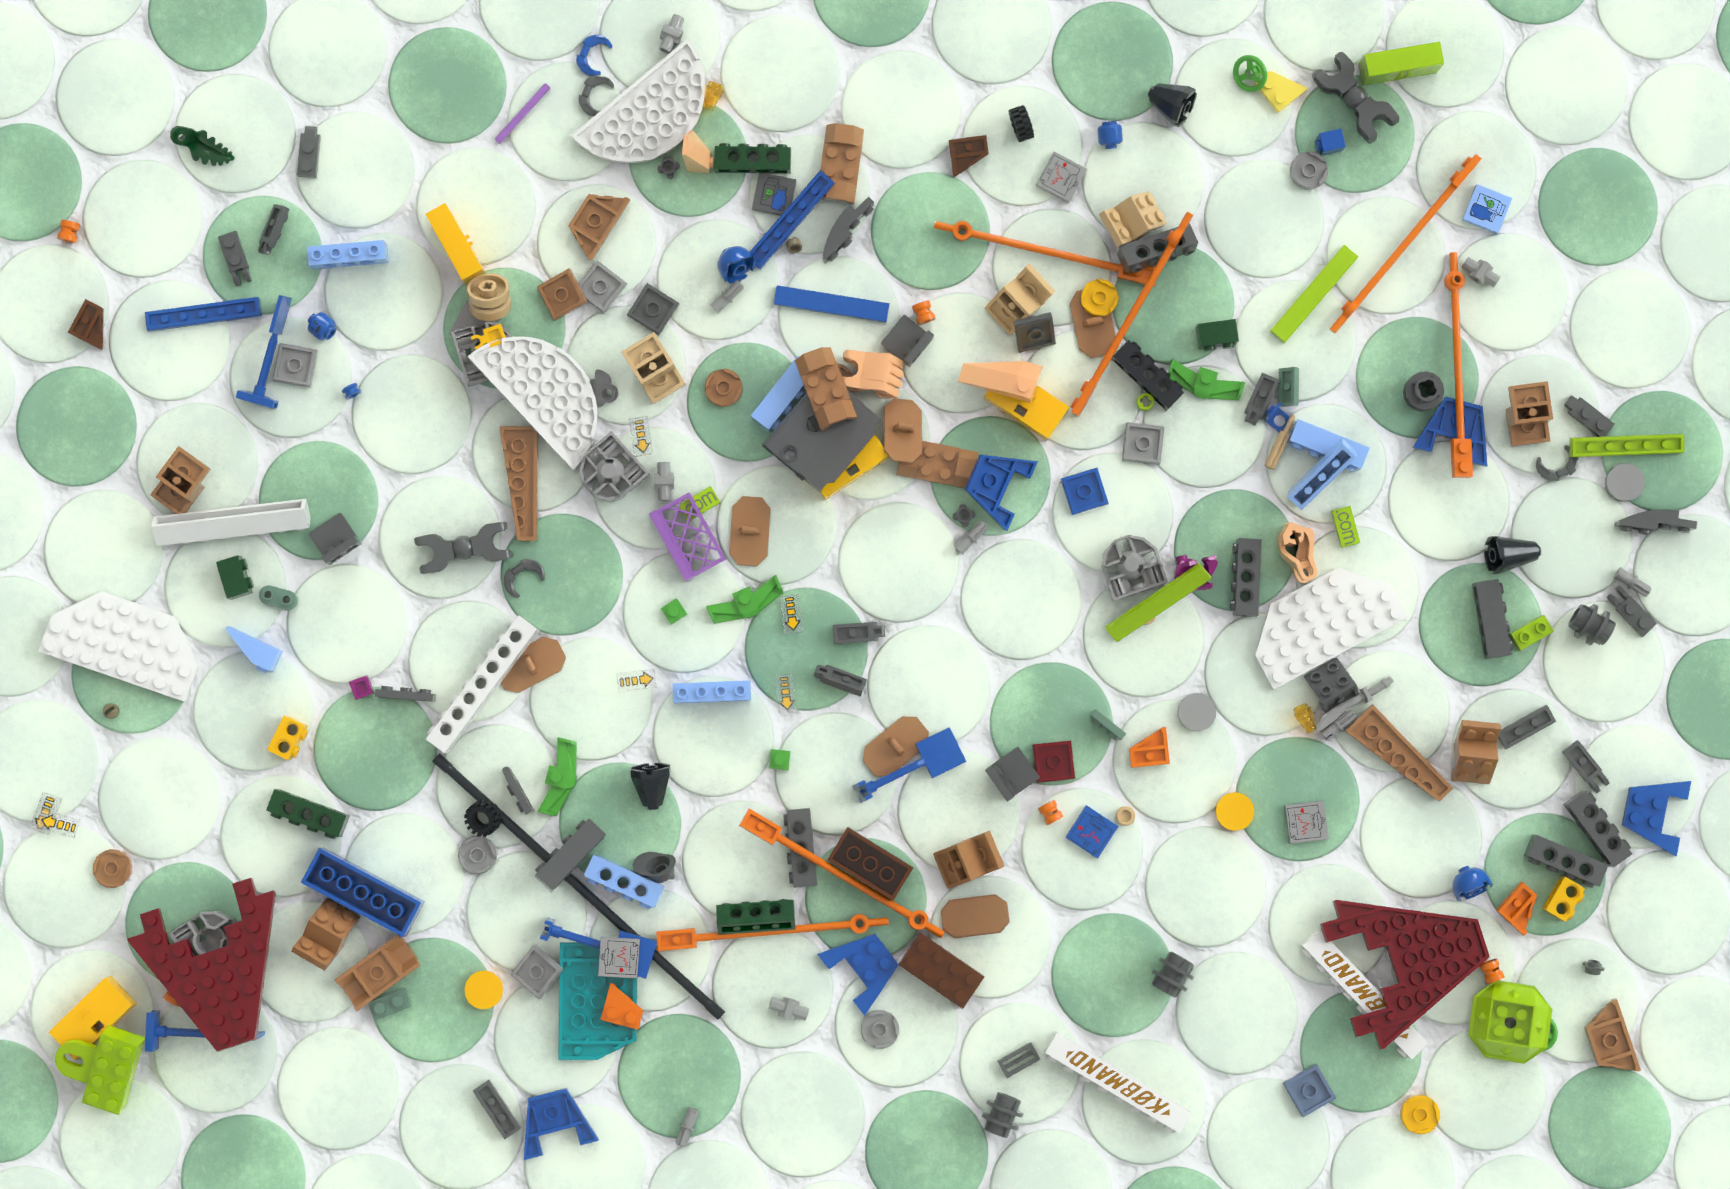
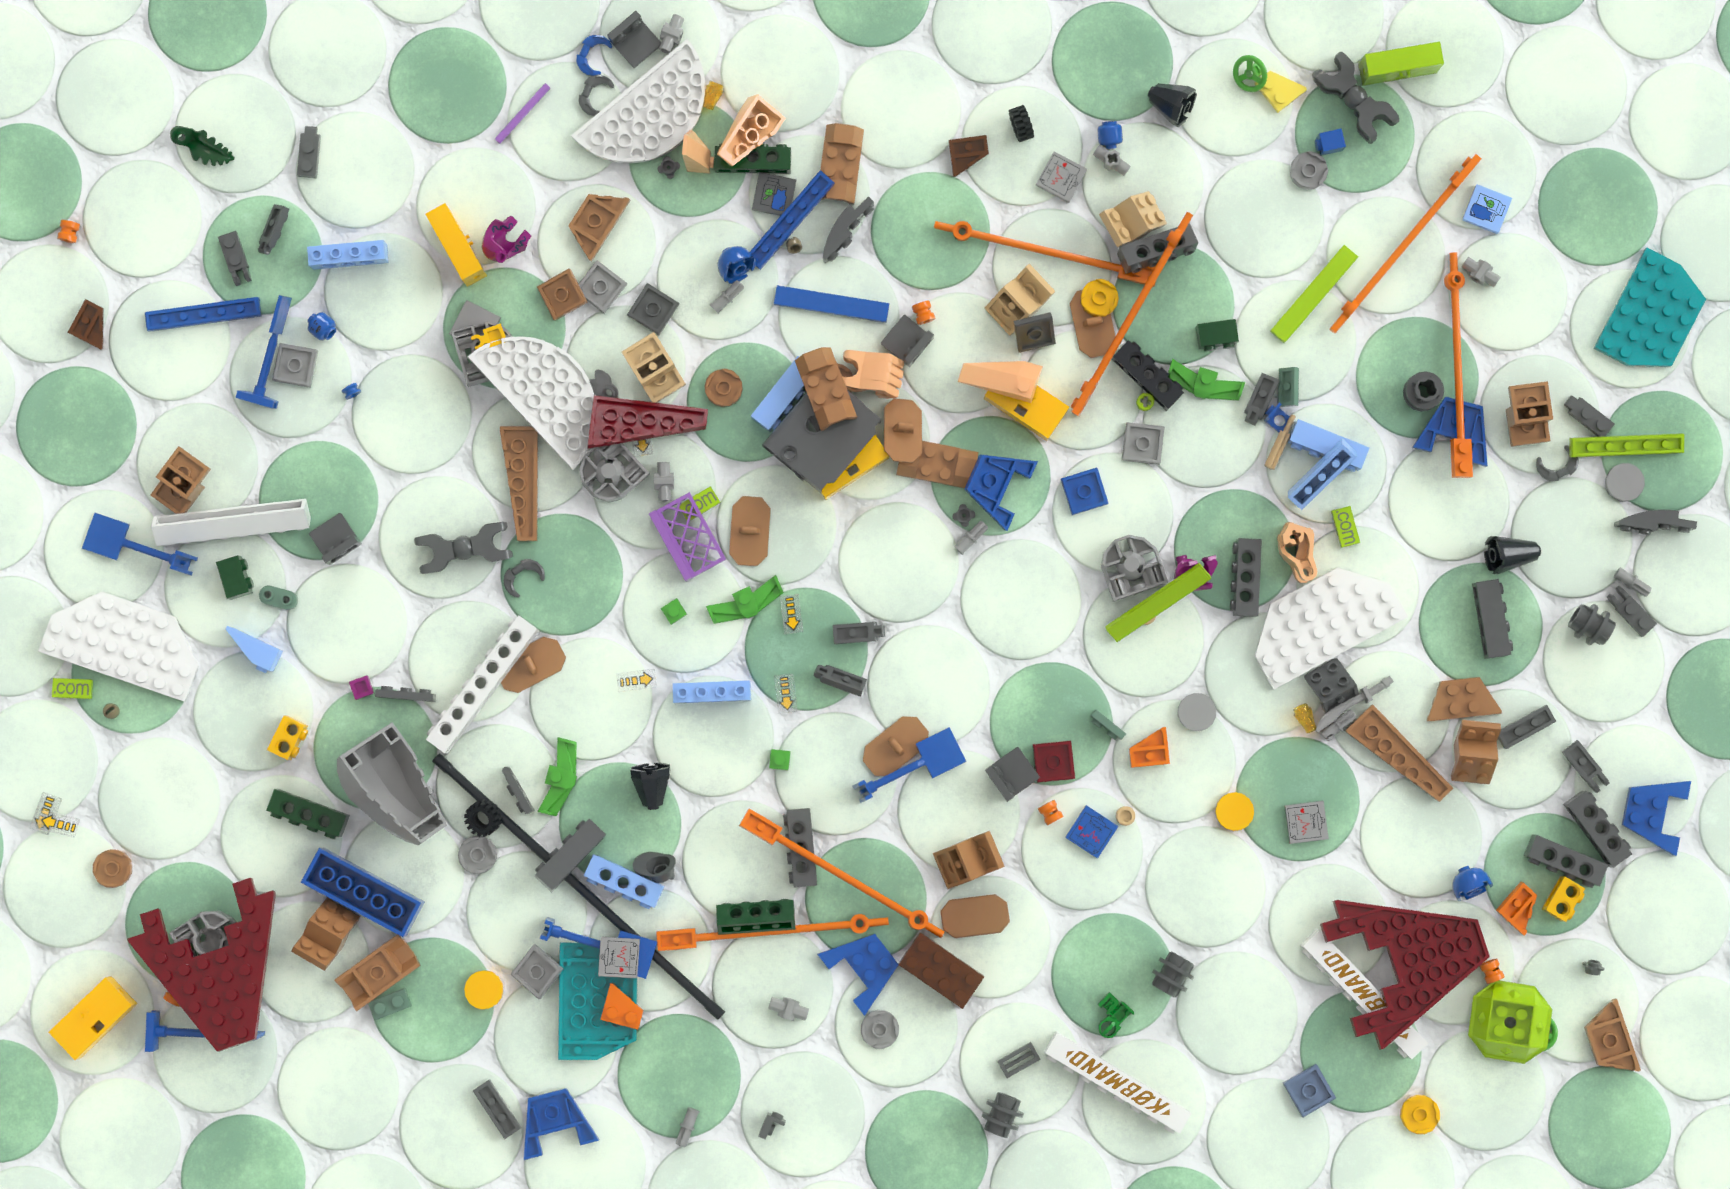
lime brick [55,1025,145,1115] -> none
tan wheel [467,273,511,321] -> none
reddish brown brick [827,827,913,901] -> none
lime piece [1508,615,1554,651] -> none
none -> lime tile [52,678,93,699]
none -> blue piece [82,513,198,576]
none -> light grey windscreen [337,722,447,845]
none -> magenta piece [481,216,532,263]
none -> dark red wing [587,395,708,449]
none -> dark grey bracket [607,11,661,68]
none -> light nougat wedge [717,94,786,166]
none -> dark grey bracket [758,1111,786,1140]
none -> light grey axle [1093,145,1131,176]
none -> green piece [1097,992,1134,1038]
none -> medium nougat wing [1427,677,1502,722]
none -> teal plate [1594,247,1706,367]

